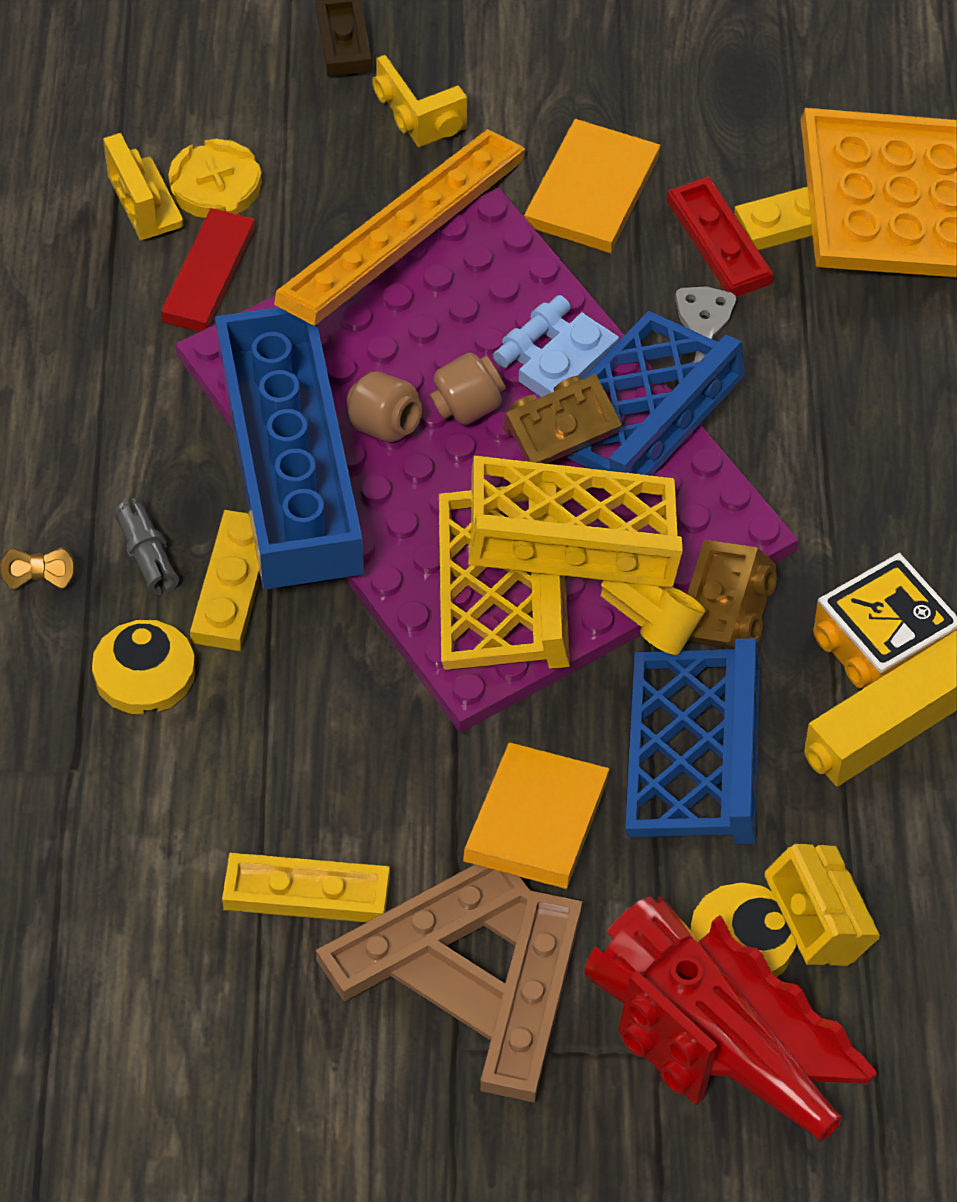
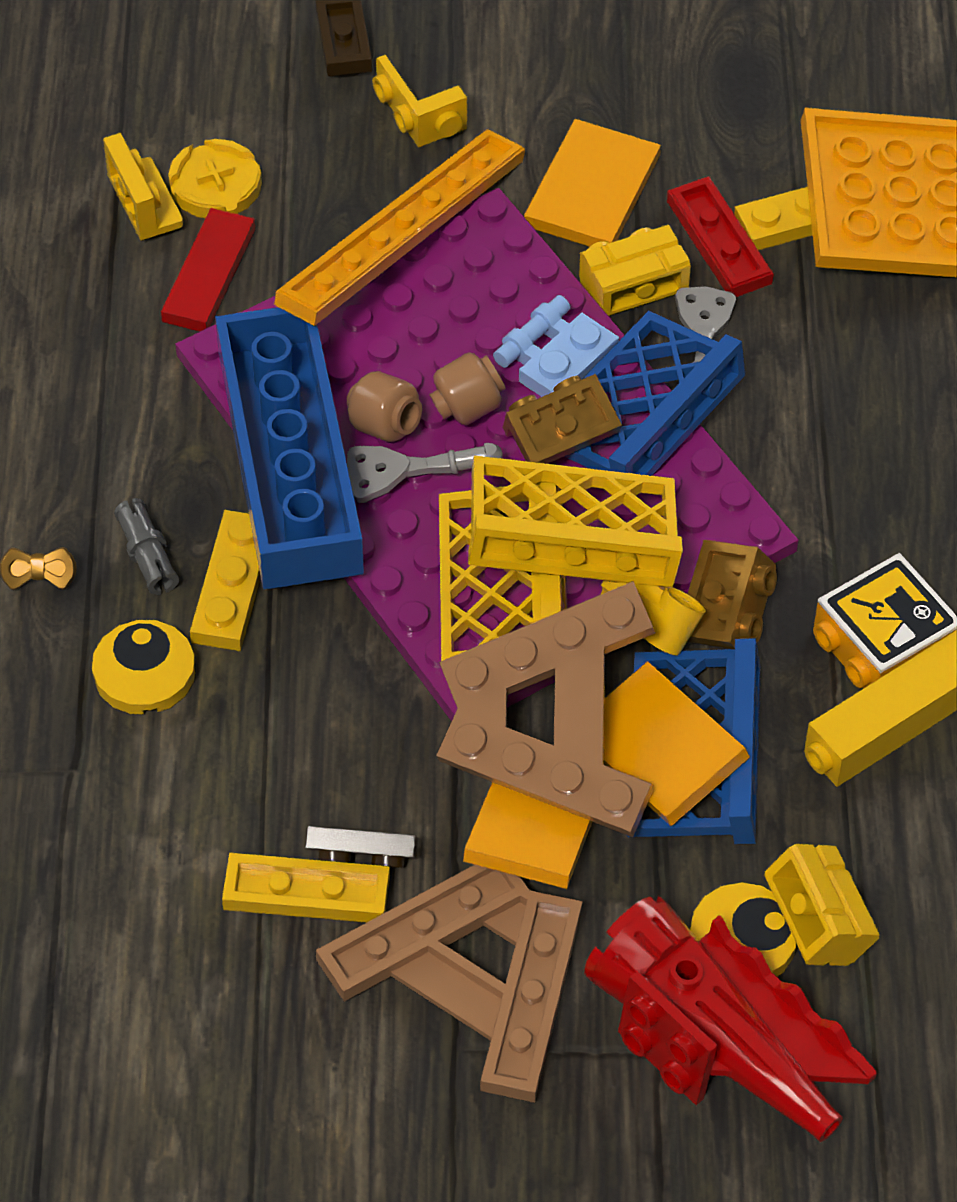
none -> plate [306,826,418,868]
none -> light grey piece [347,443,503,503]
none -> medium nougat plate [436,581,655,837]
none -> yellow brick [579,225,691,316]
none -> light orange tile [603,661,750,826]

